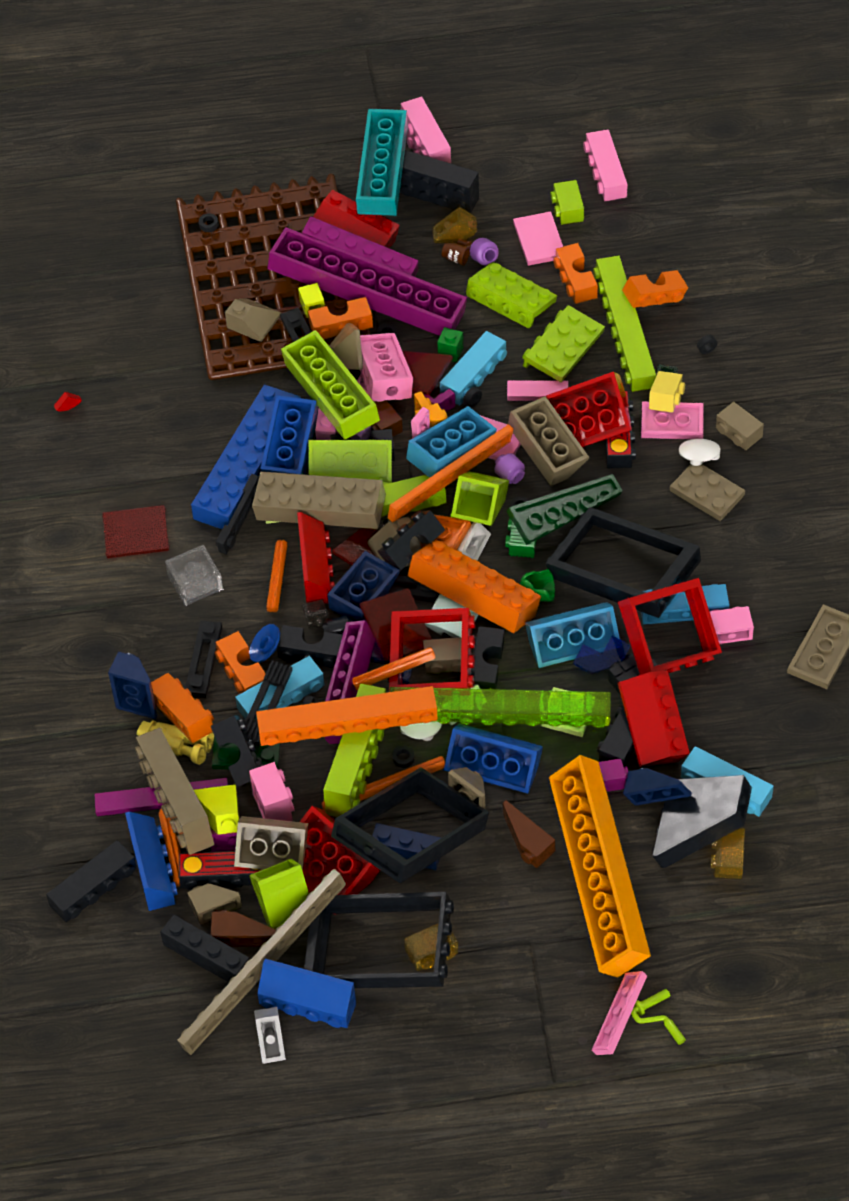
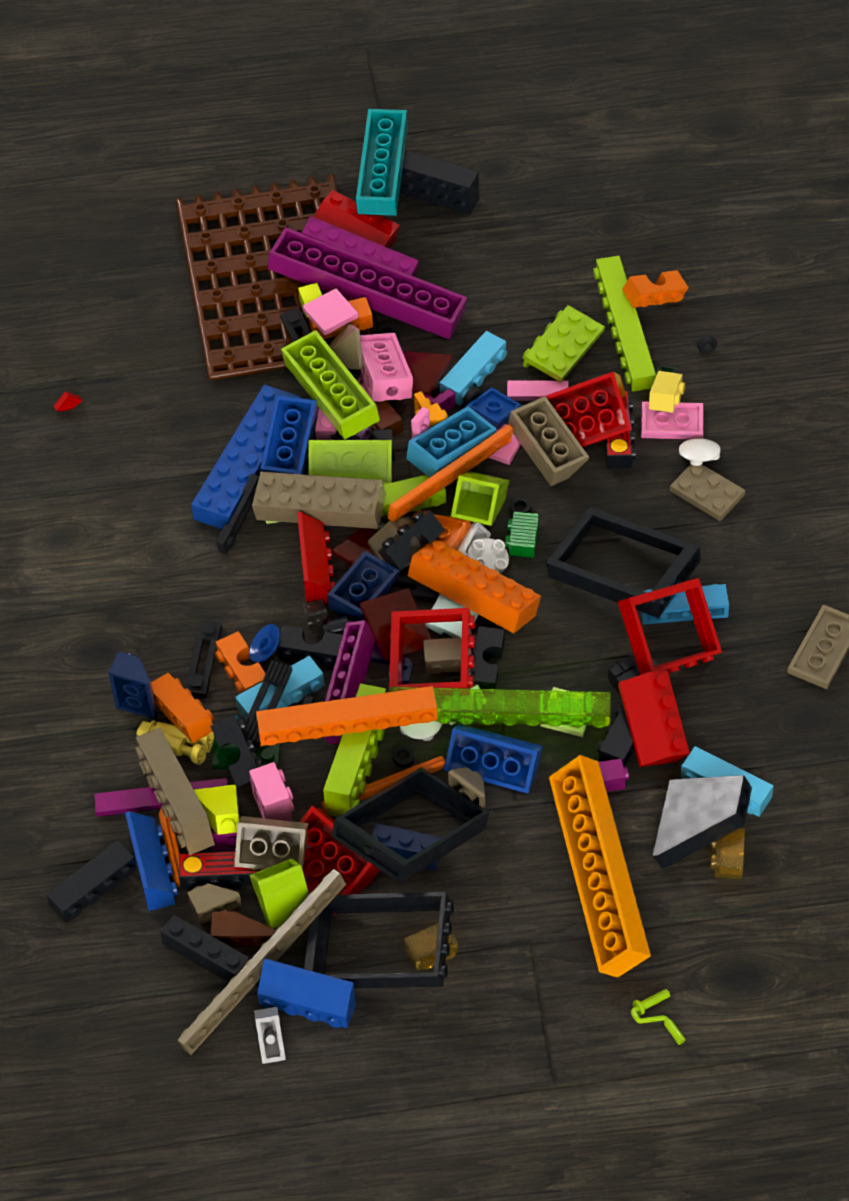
clear red piece [102,505,170,558] -> none
clear brick [165,545,224,606] -> none
black piece [199,213,218,232] -> none
dark tan slope [225,298,281,342] -> none
orange axle [266,540,287,613] -> none
orange axle [352,647,435,690] -> none
bright pink brick [401,97,451,164] -> none
clear yellow slope [433,207,477,243] -> none
green brick [437,327,464,362] -> none
reddish brown piece [442,238,472,266] -> none
lime bracket [466,262,557,328] -> none
medium lavender head [470,238,499,266] -> none
medium lavender head [494,453,525,484] -> none
reddish brown slope [503,800,555,868] -> none
dark green wing [507,474,623,545] -> none
bright pink tile [513,211,563,266] -> none
green hair [520,569,555,602] -> none
dark azure slope [525,602,621,668] -> none
lime brick [550,180,584,225] -> none
orange arch [553,243,598,304] -> none
clear blue tile [573,636,631,674] -> none
bright pink brick [583,129,627,201] -> none
bright pink tile [592,971,647,1055] -> none
dark blue slope [623,768,692,806] -> none
bright pink brick [710,606,754,644] -> none
dark tan brick [716,401,764,450] -> none
none -> bright pink tile [303,289,358,336]
none -> blue tile [465,387,523,429]
none -> white dish [468,538,509,574]

